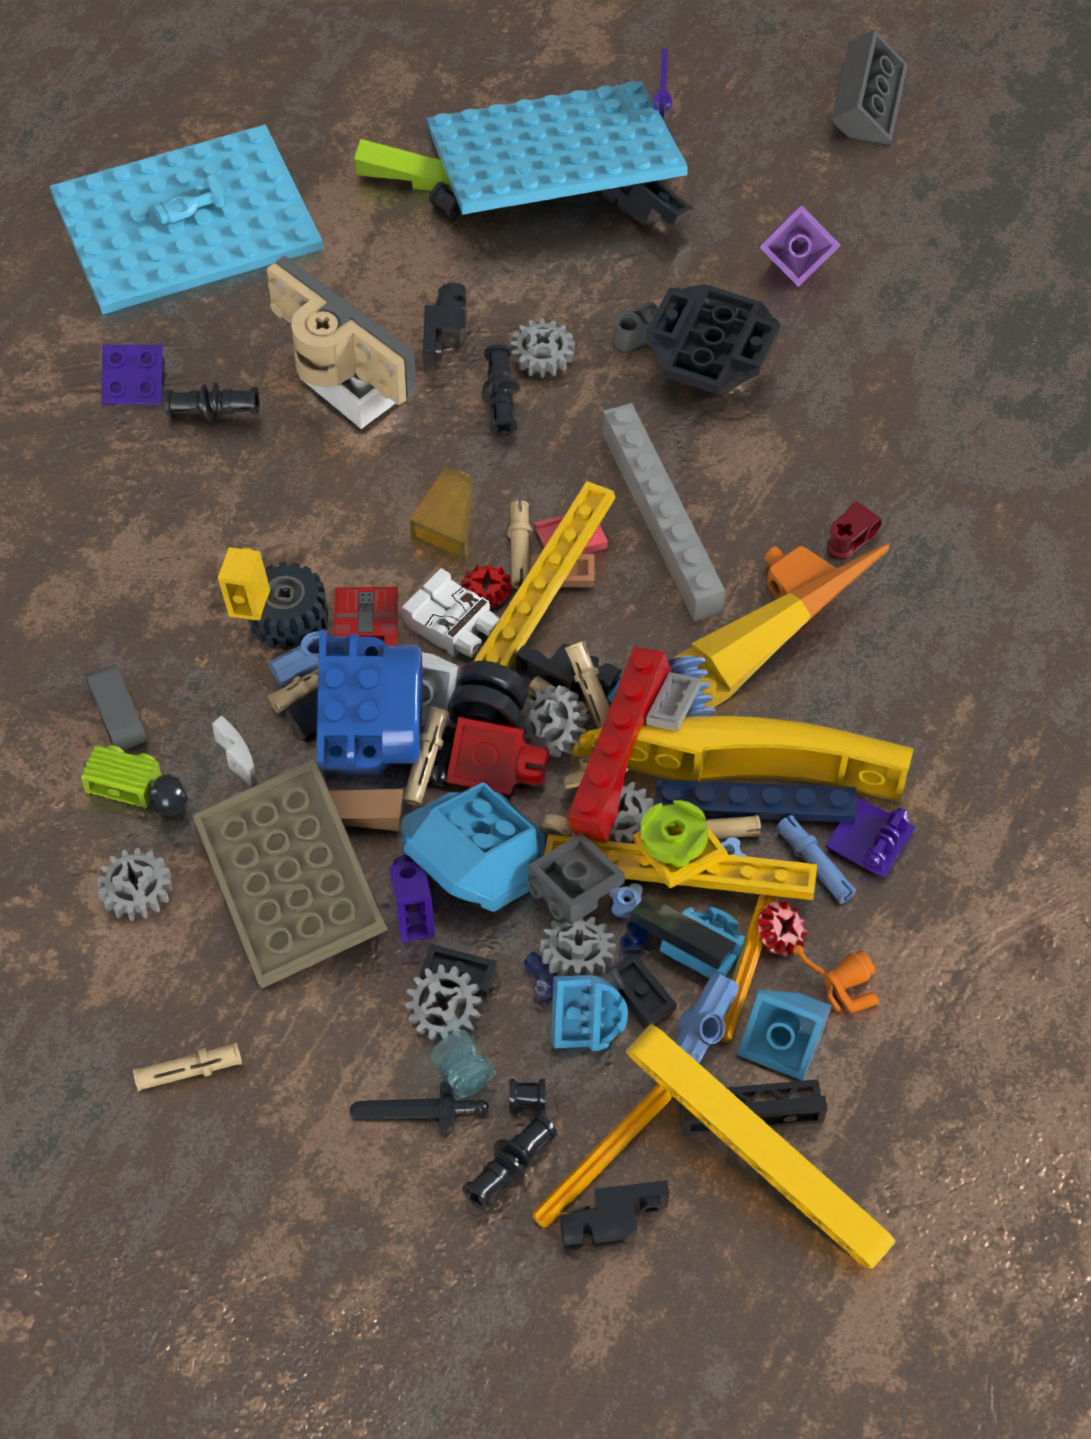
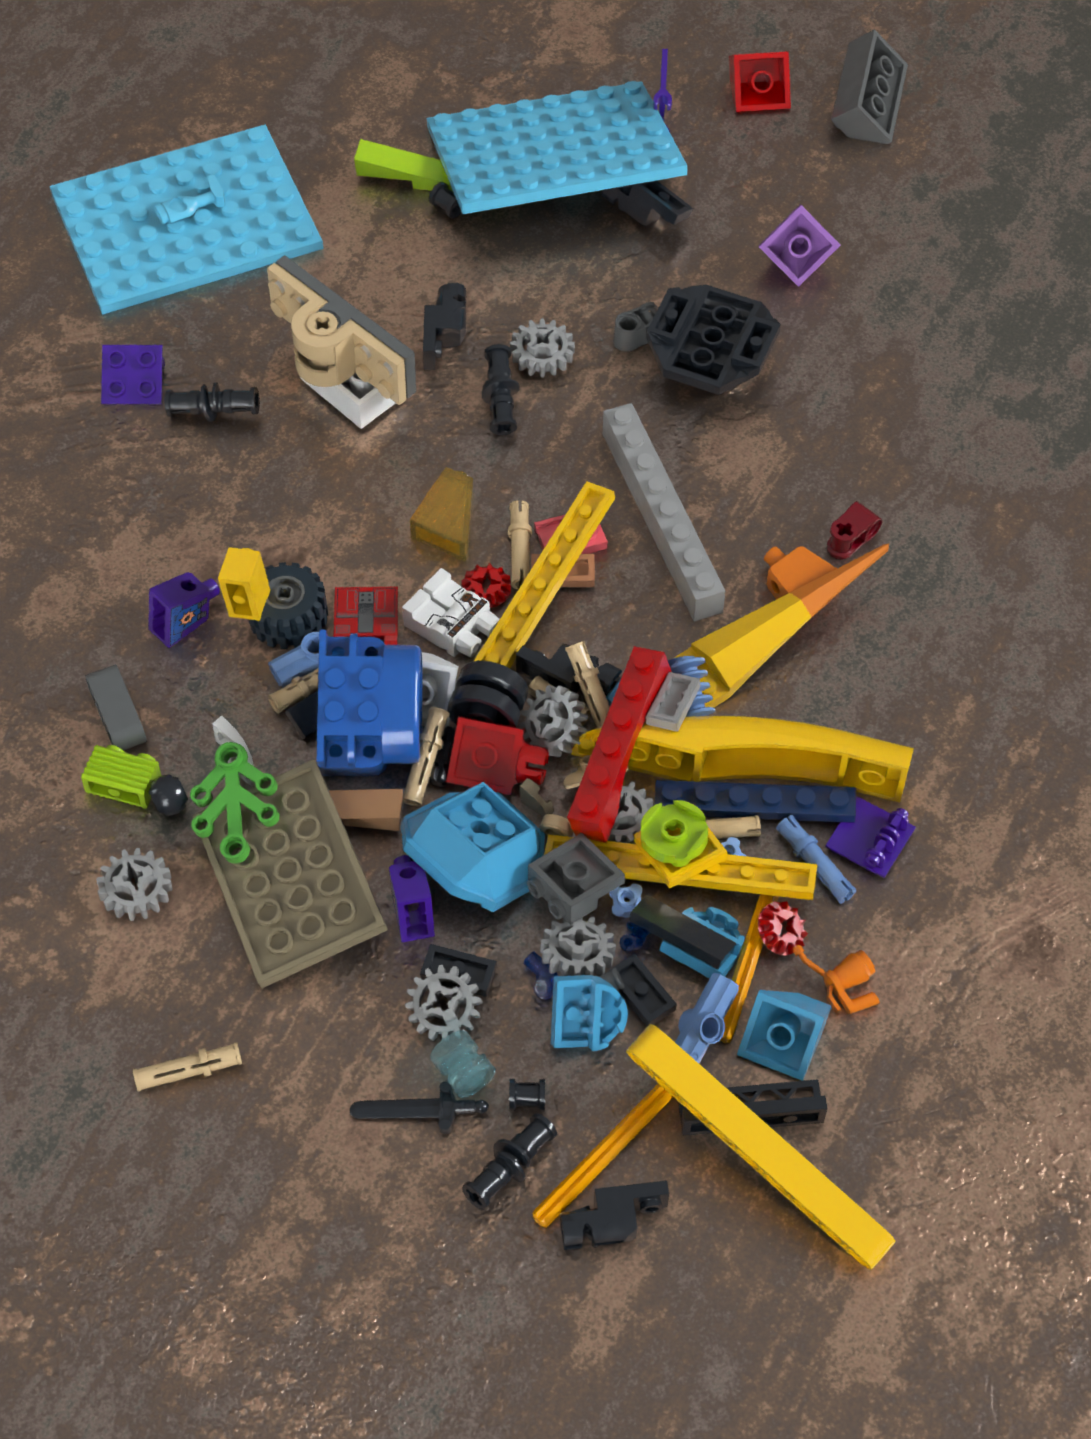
none -> dark purple torso [148,572,220,648]
none -> bright green plant [190,742,280,864]
none -> dark tan tile [520,778,554,817]
none -> red slope [729,51,791,112]

